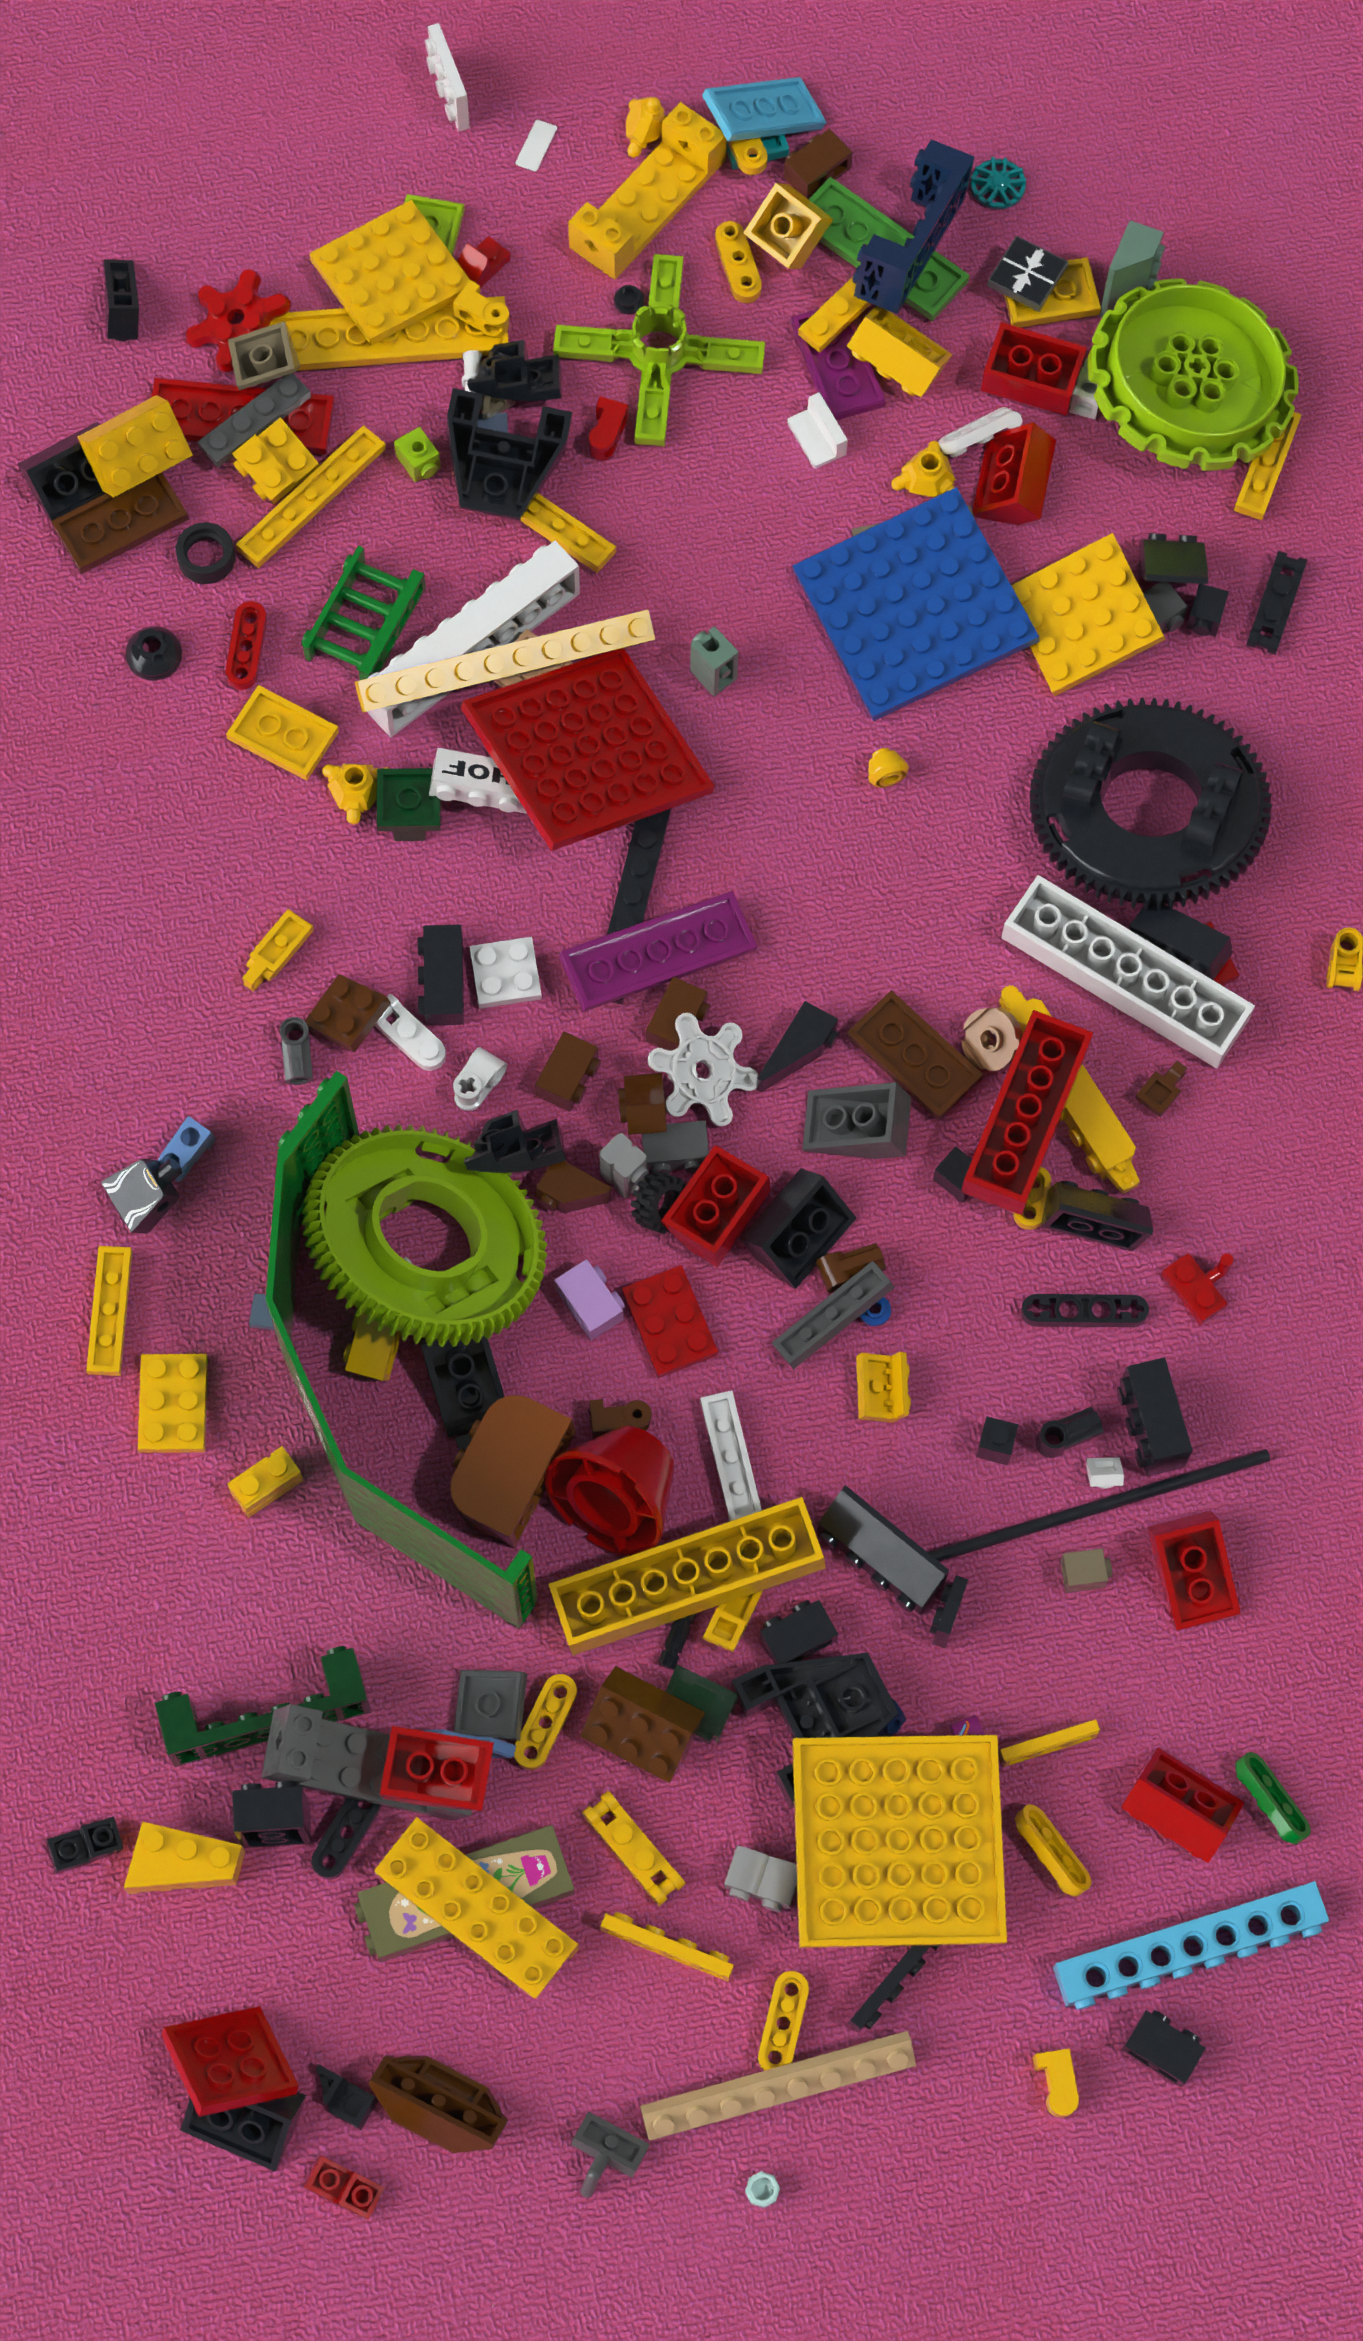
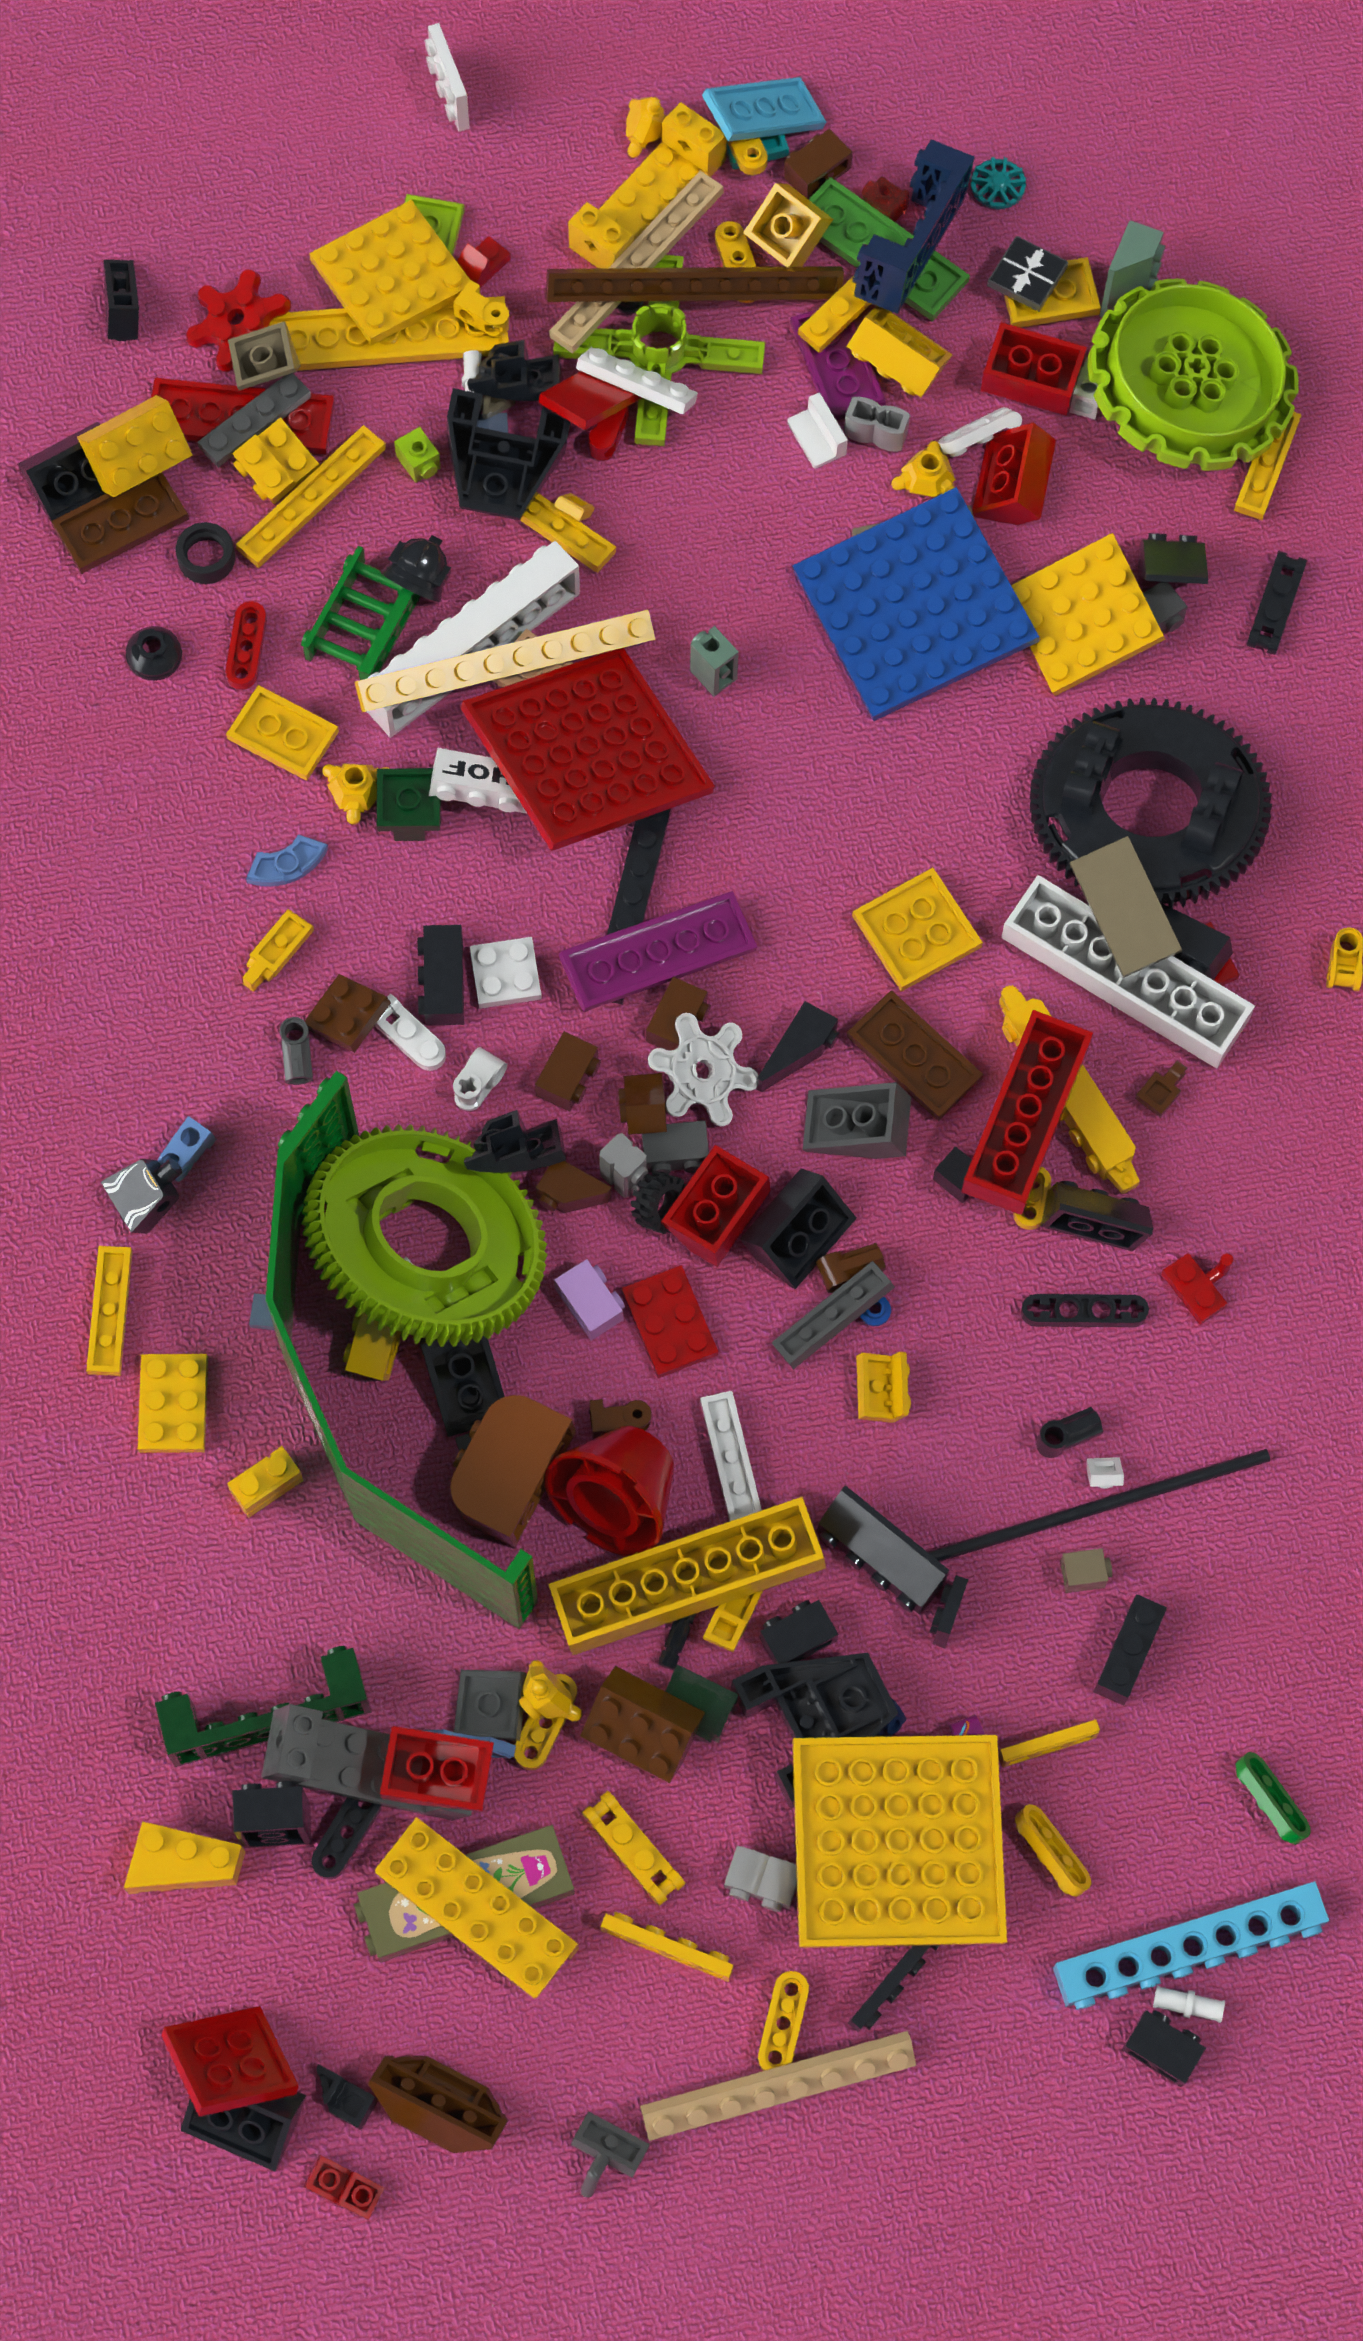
black slope [46,1817,124,1874] -> none
white sticker [515,120,557,171] -> none
light aqua tile [745,2171,780,2208] -> none
yellow cone [868,748,909,788] -> none
medium nougat plate [962,1007,1023,1071] -> none
black brick [976,1416,1019,1465] -> none
yellow leg [1033,2048,1079,2118] -> none
black brick [1117,1357,1193,1477] -> none
red slope [1121,1747,1245,1863] -> none
red slope [1147,1510,1241,1631] -> none
black brick [1186,584,1229,637] -> none
none -> medium blue tile [246,834,328,887]
none -> black helmet [380,535,451,602]
none -> yellow rock [518,1660,582,1722]
none -> red tile [539,371,642,430]
none -> reddish brown plate [546,266,844,302]
none -> tan plate [549,171,724,354]
none -> yellow tile [554,493,595,521]
none -> white plate [576,347,698,415]
none -> light grey brick [844,397,910,452]
none -> yellow plate [852,868,983,992]
none -> clear red brick [861,176,909,222]
none -> dark tan tile [1070,836,1182,978]
none -> black brick [1093,1594,1167,1706]
none -> white pin [1153,1985,1225,2023]

